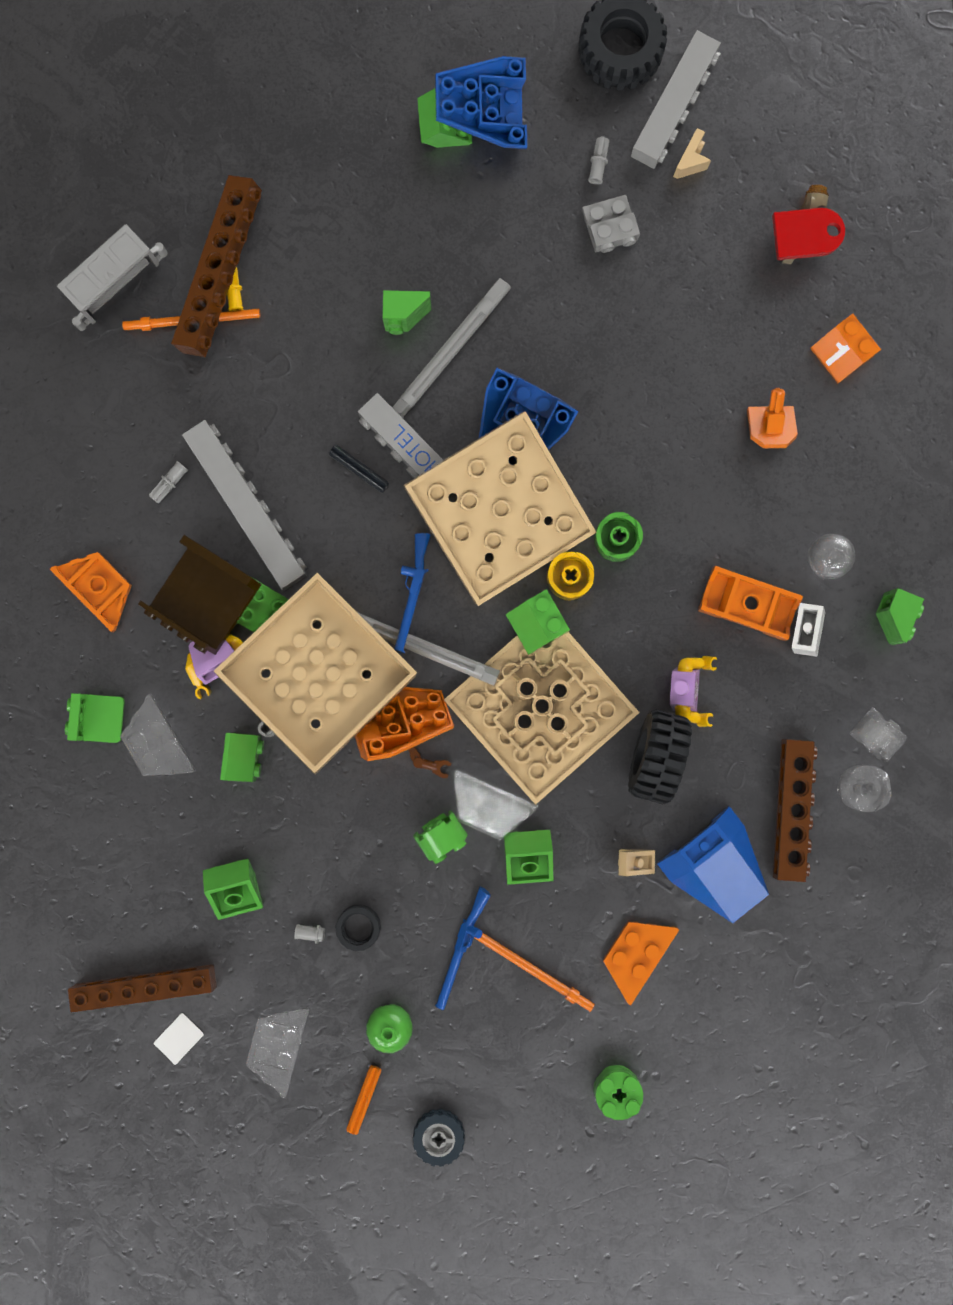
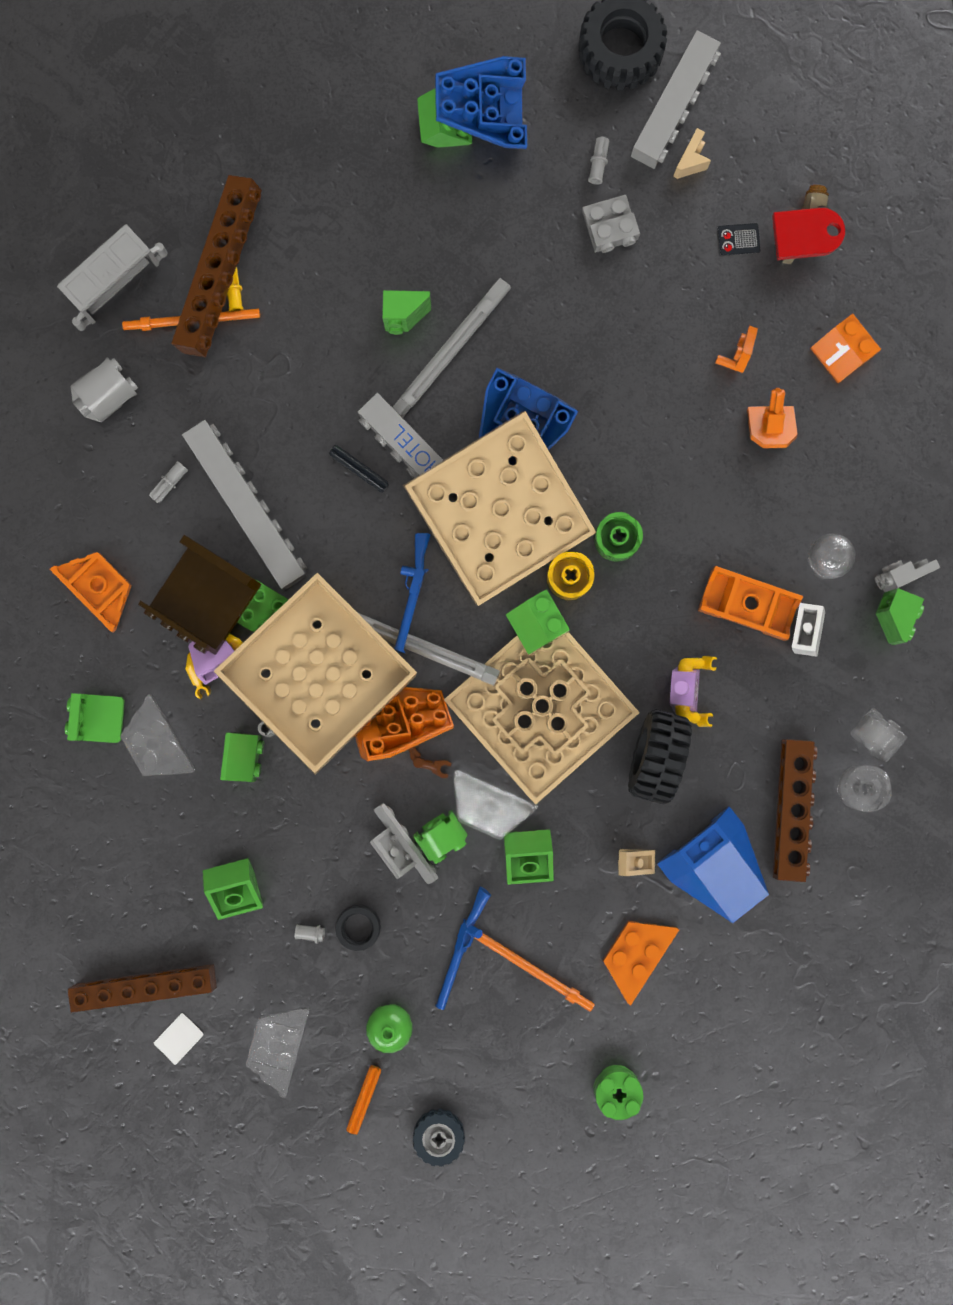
none -> light grey cylinder [71,357,138,423]
none -> light grey bracket [370,803,438,884]
none -> orange plate [715,325,758,373]
none -> black sticker [718,223,761,256]
none -> light grey plate [875,558,940,592]

